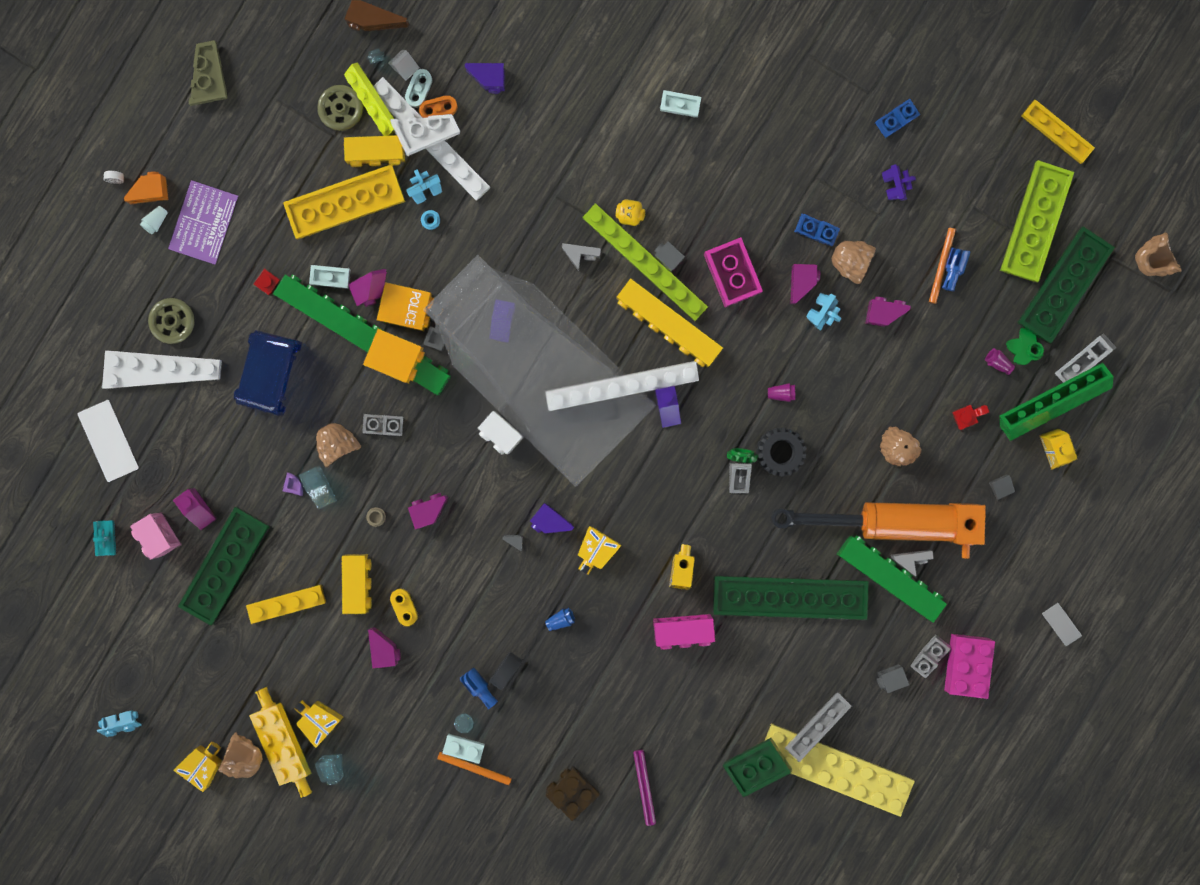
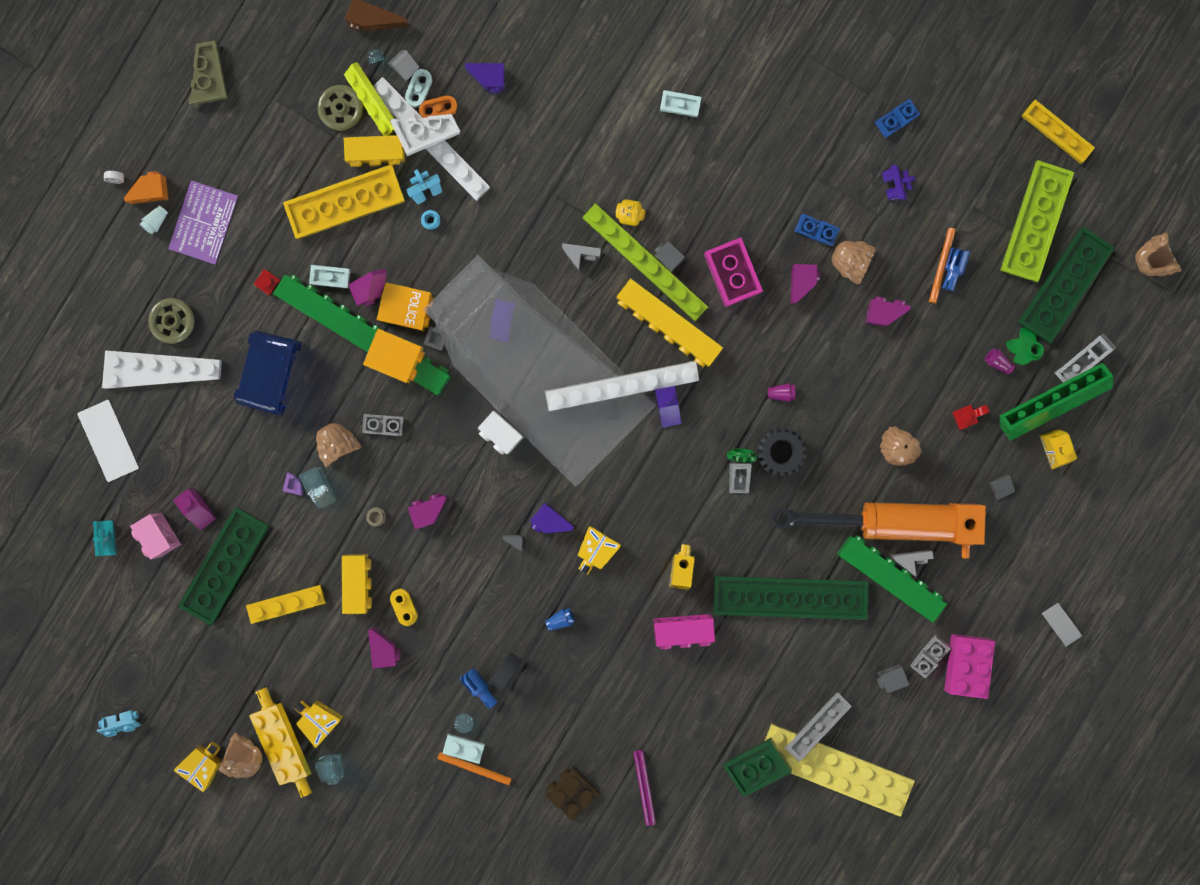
medium azure hips [806,293,841,331] -> none

